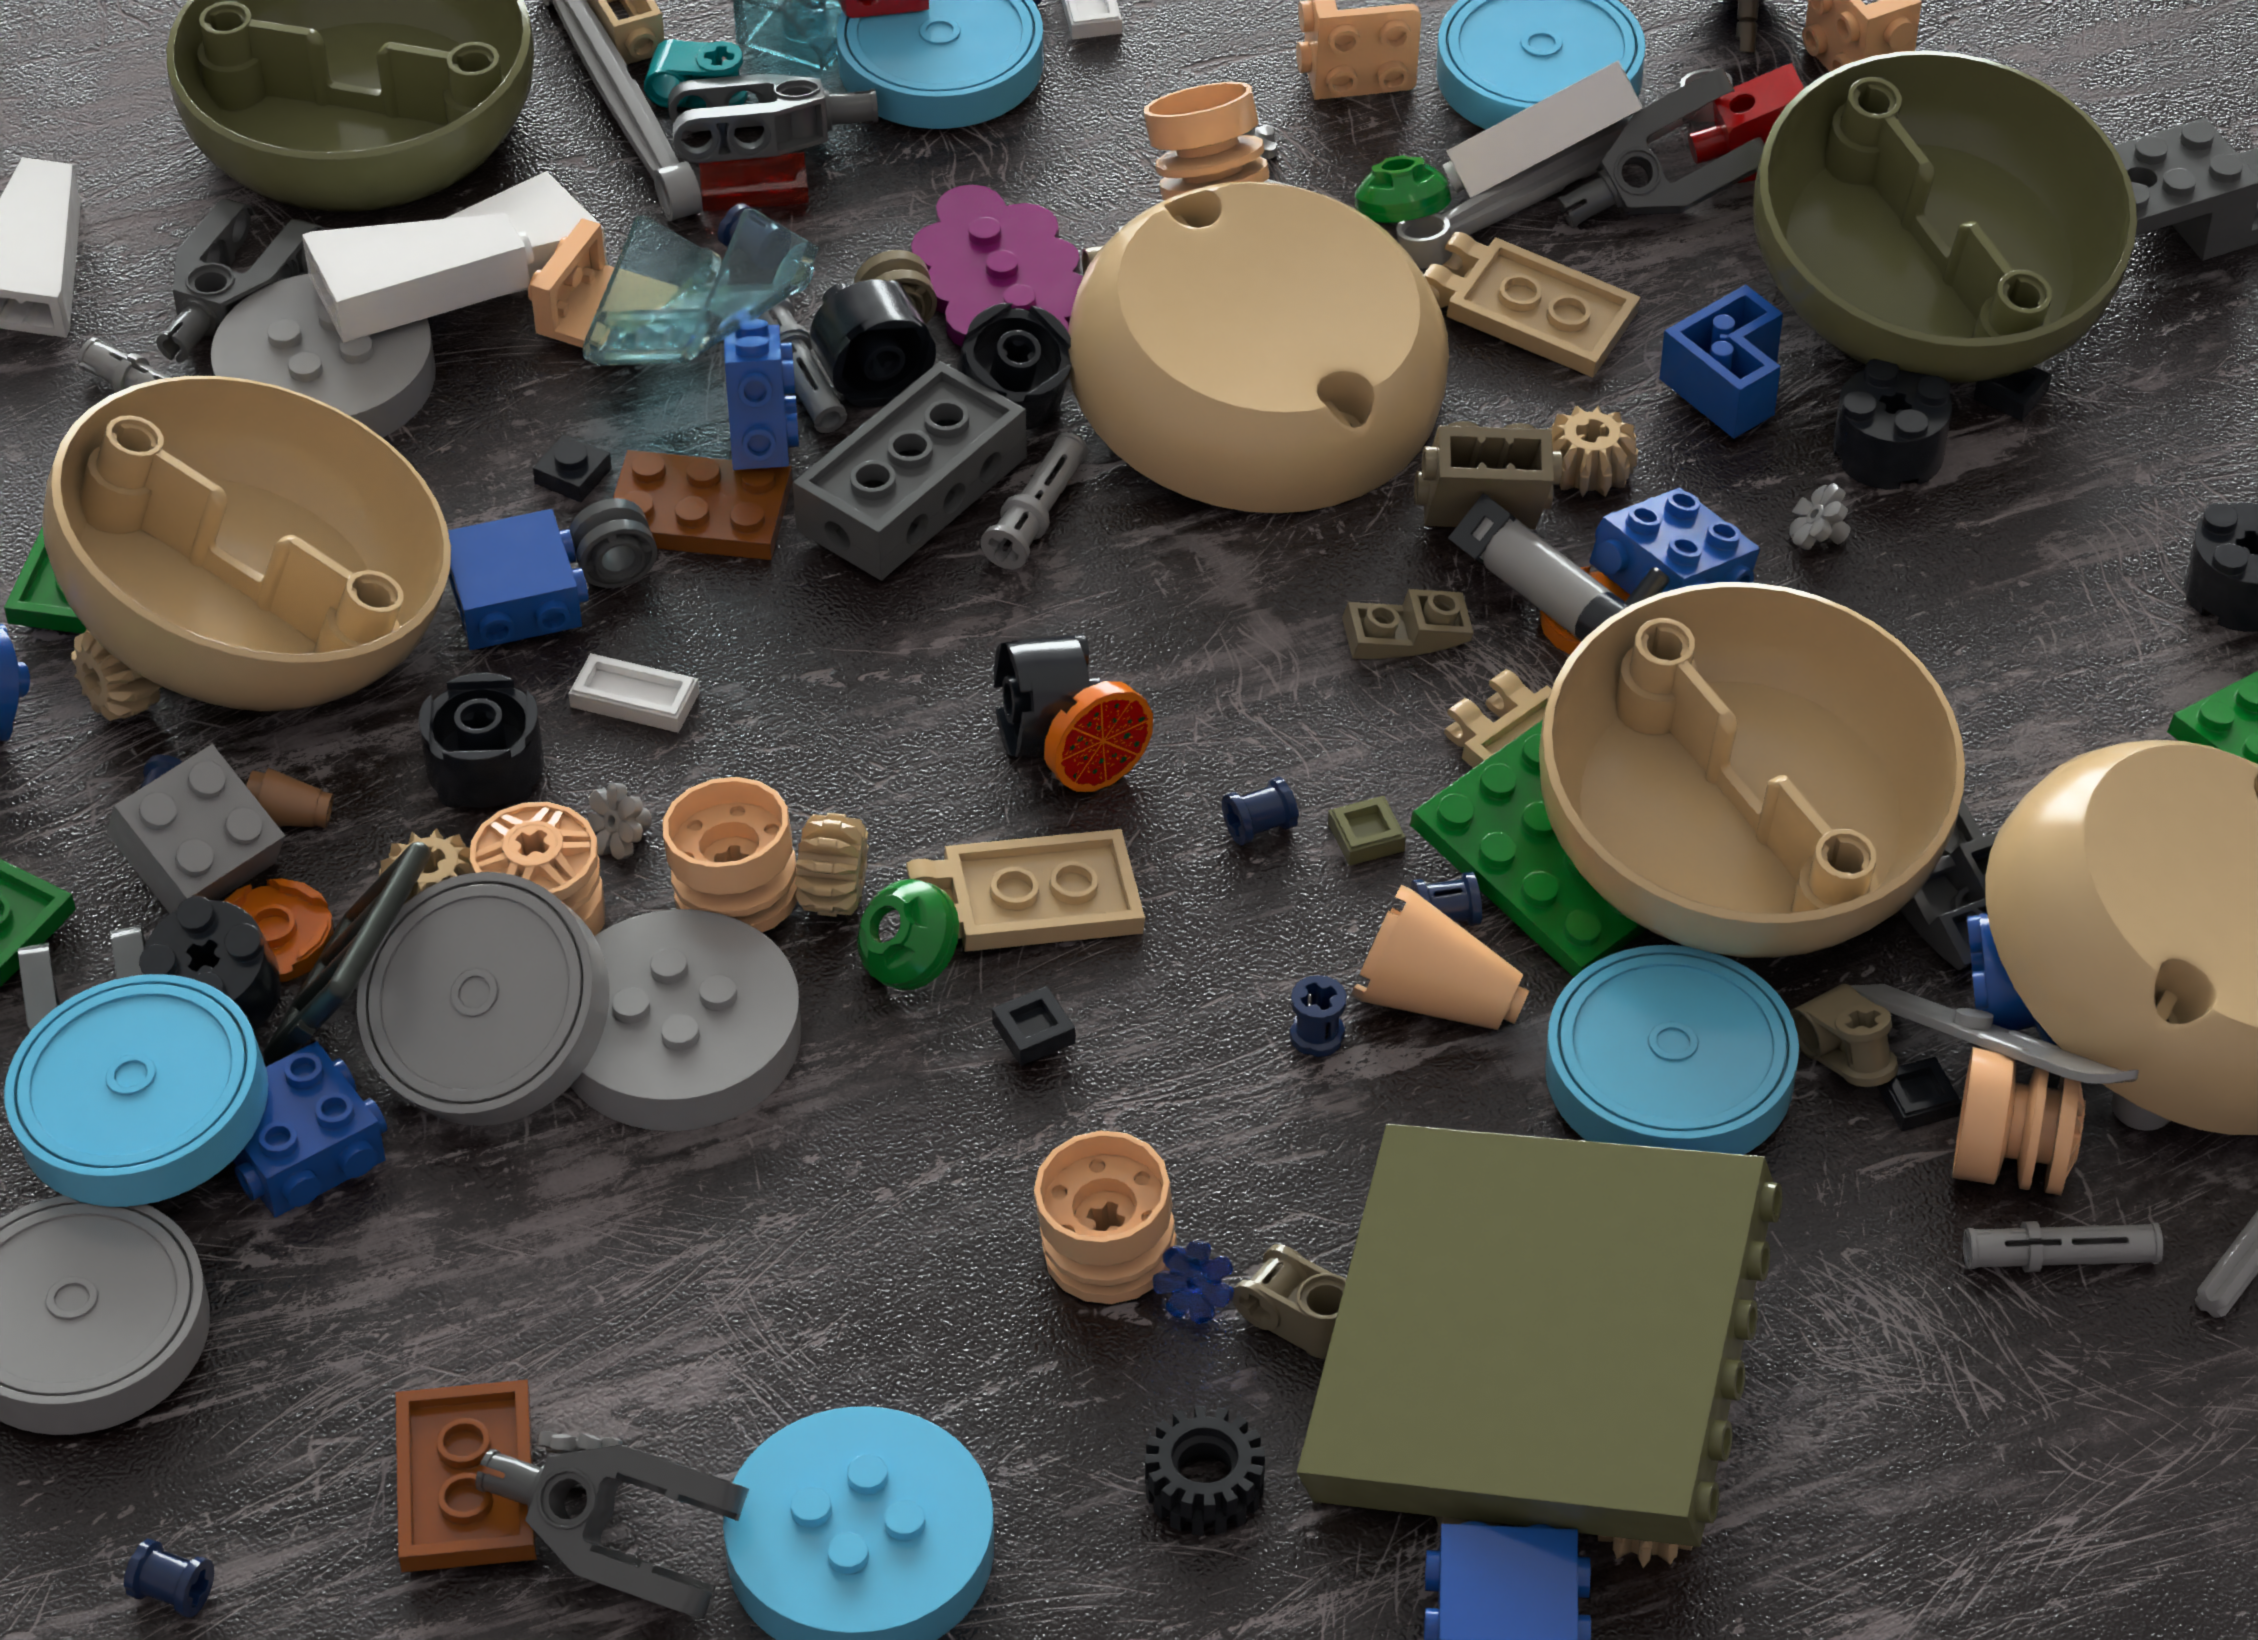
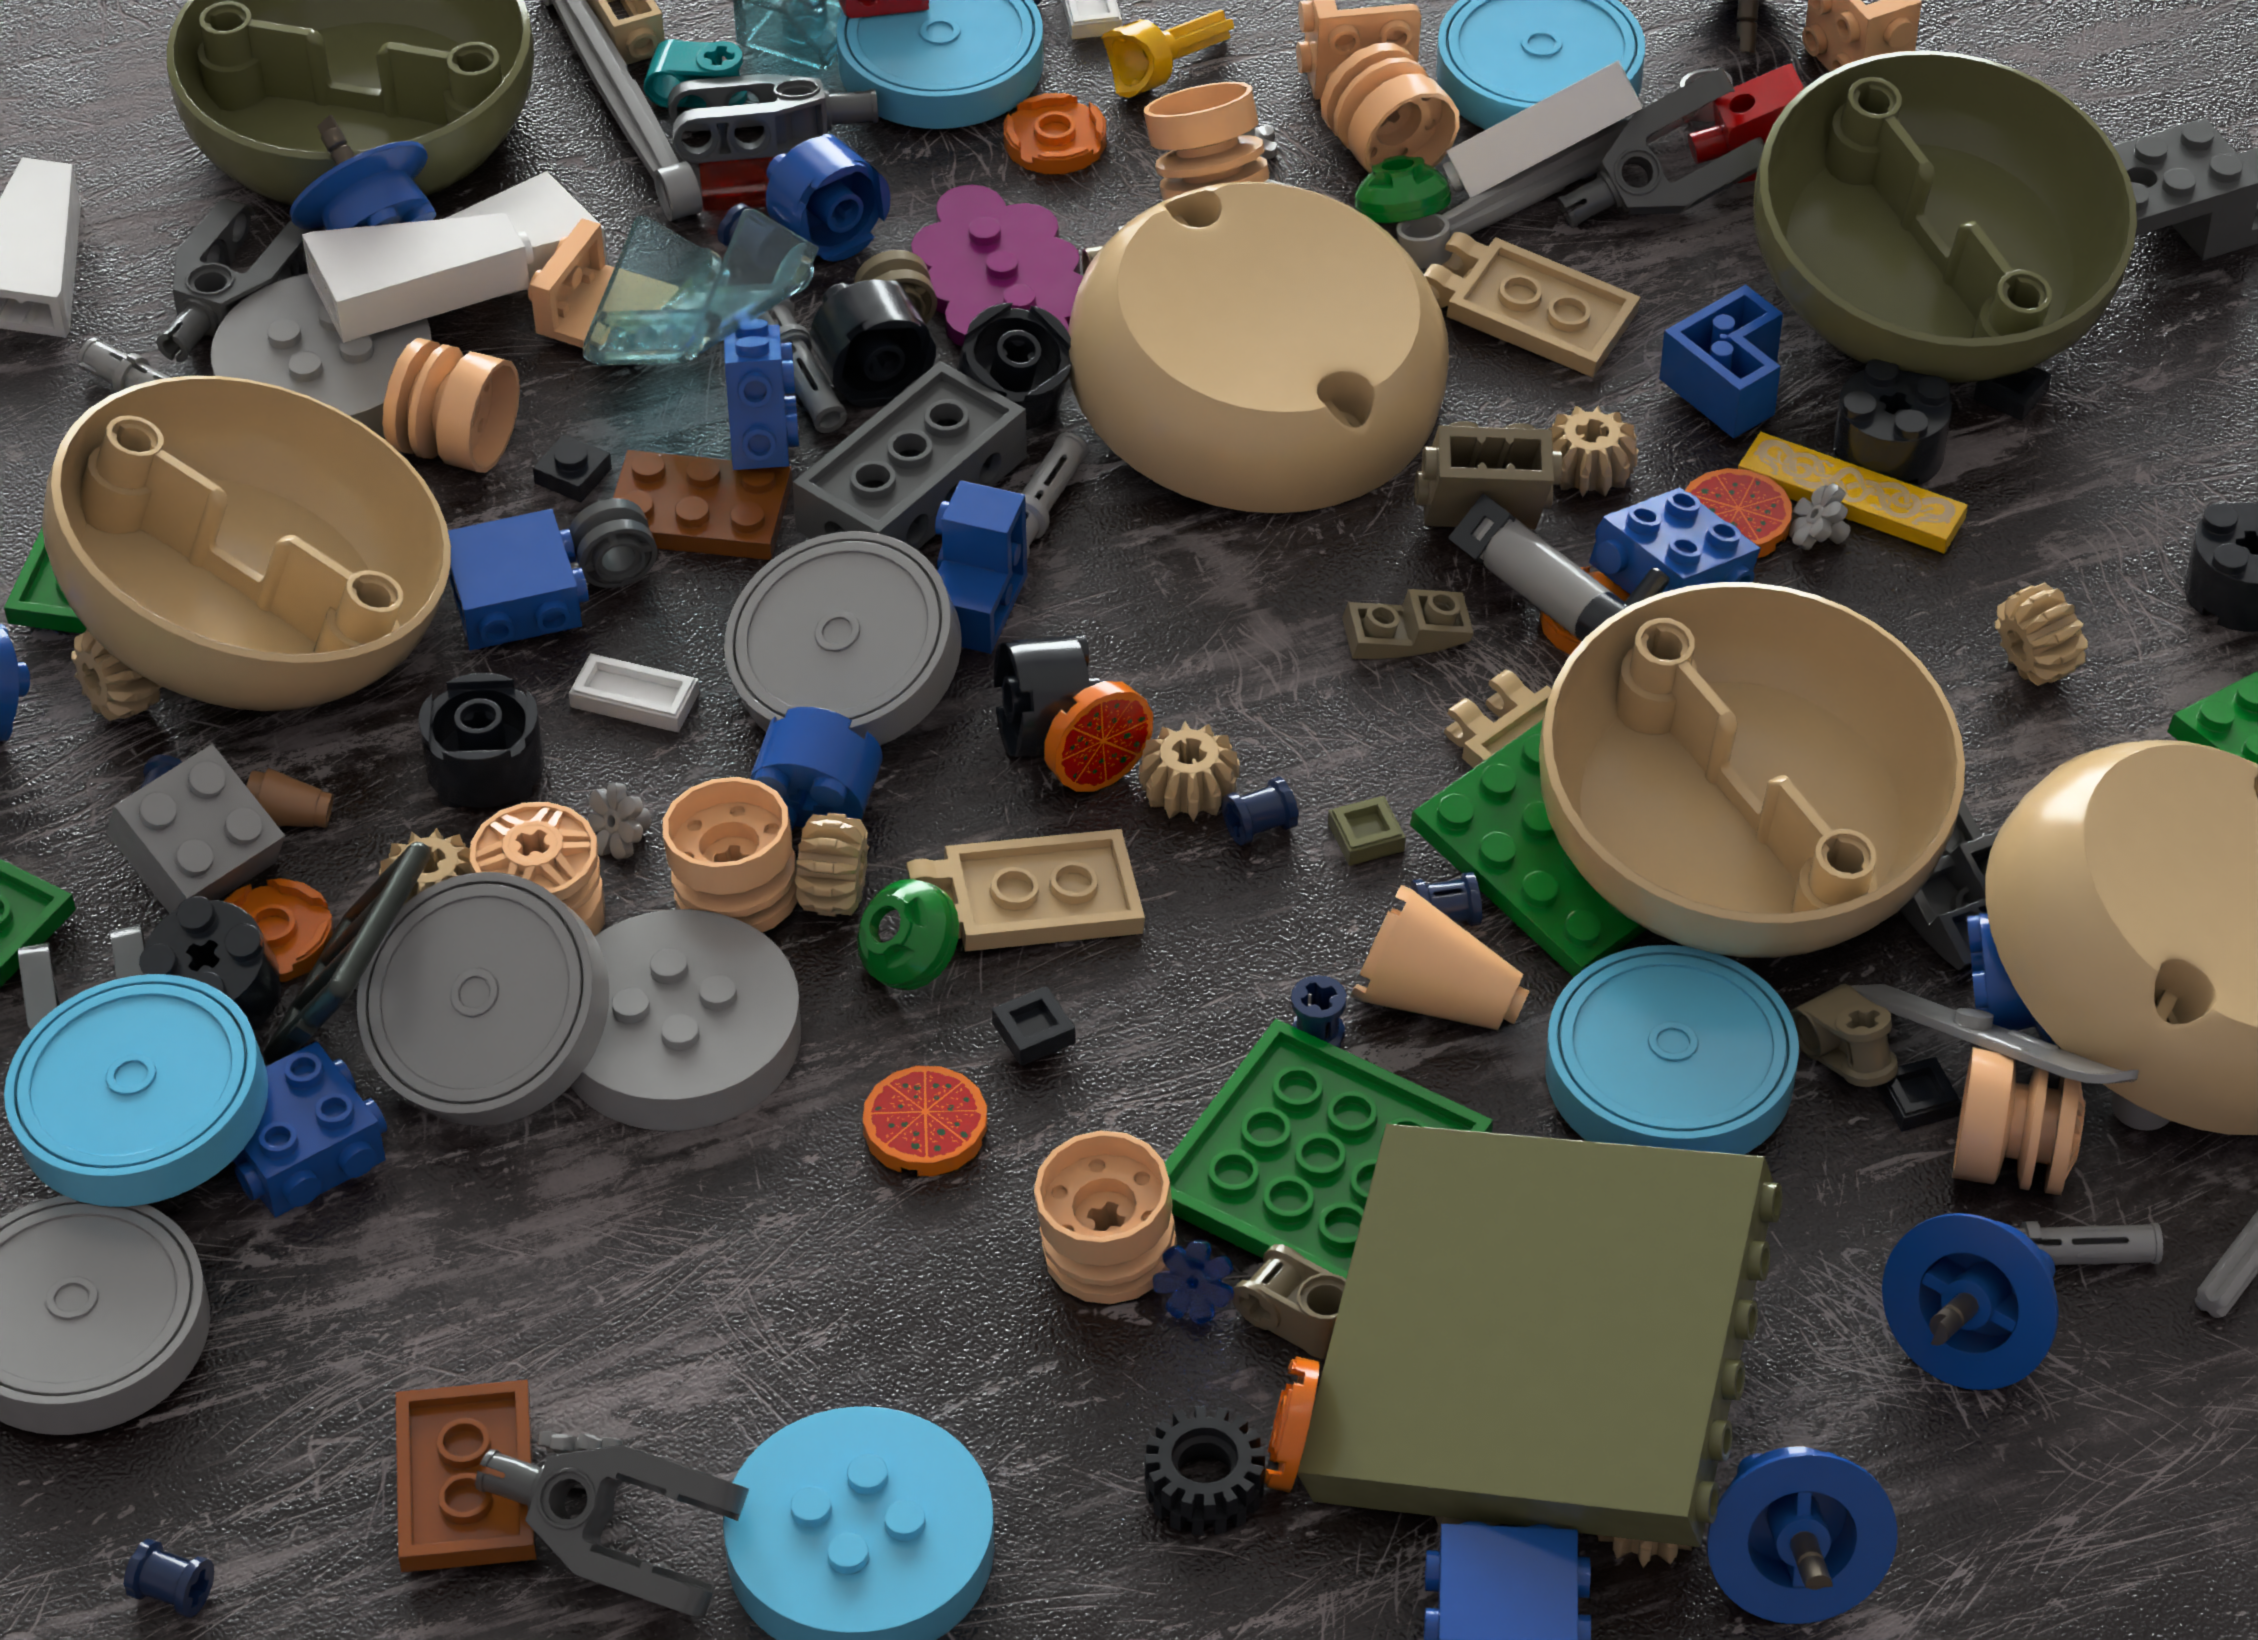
none -> blue piece [289,115,436,230]
none -> light nougat wheel [382,338,520,473]
none -> light grey brick [724,531,962,746]
none -> blue brick [750,707,883,831]
none -> blue brick [766,134,890,262]
none -> tile [863,1066,988,1176]
none -> blue brick [935,480,1028,654]
none -> orange tile [1004,93,1106,174]
none -> yellow piece [1101,10,1234,98]
none -> tan gear [1139,721,1240,822]
none -> green plate [1165,1018,1493,1279]
none -> orange tile [1264,1356,1320,1492]
none -> light nougat wheel [1320,43,1460,174]
none -> tile [1685,468,1792,558]
none -> blue piece [1707,1447,1897,1624]
none -> yellow tile [1738,431,1968,554]
none -> blue piece [1882,1213,2059,1390]
none -> tan gear [1995,582,2088,686]

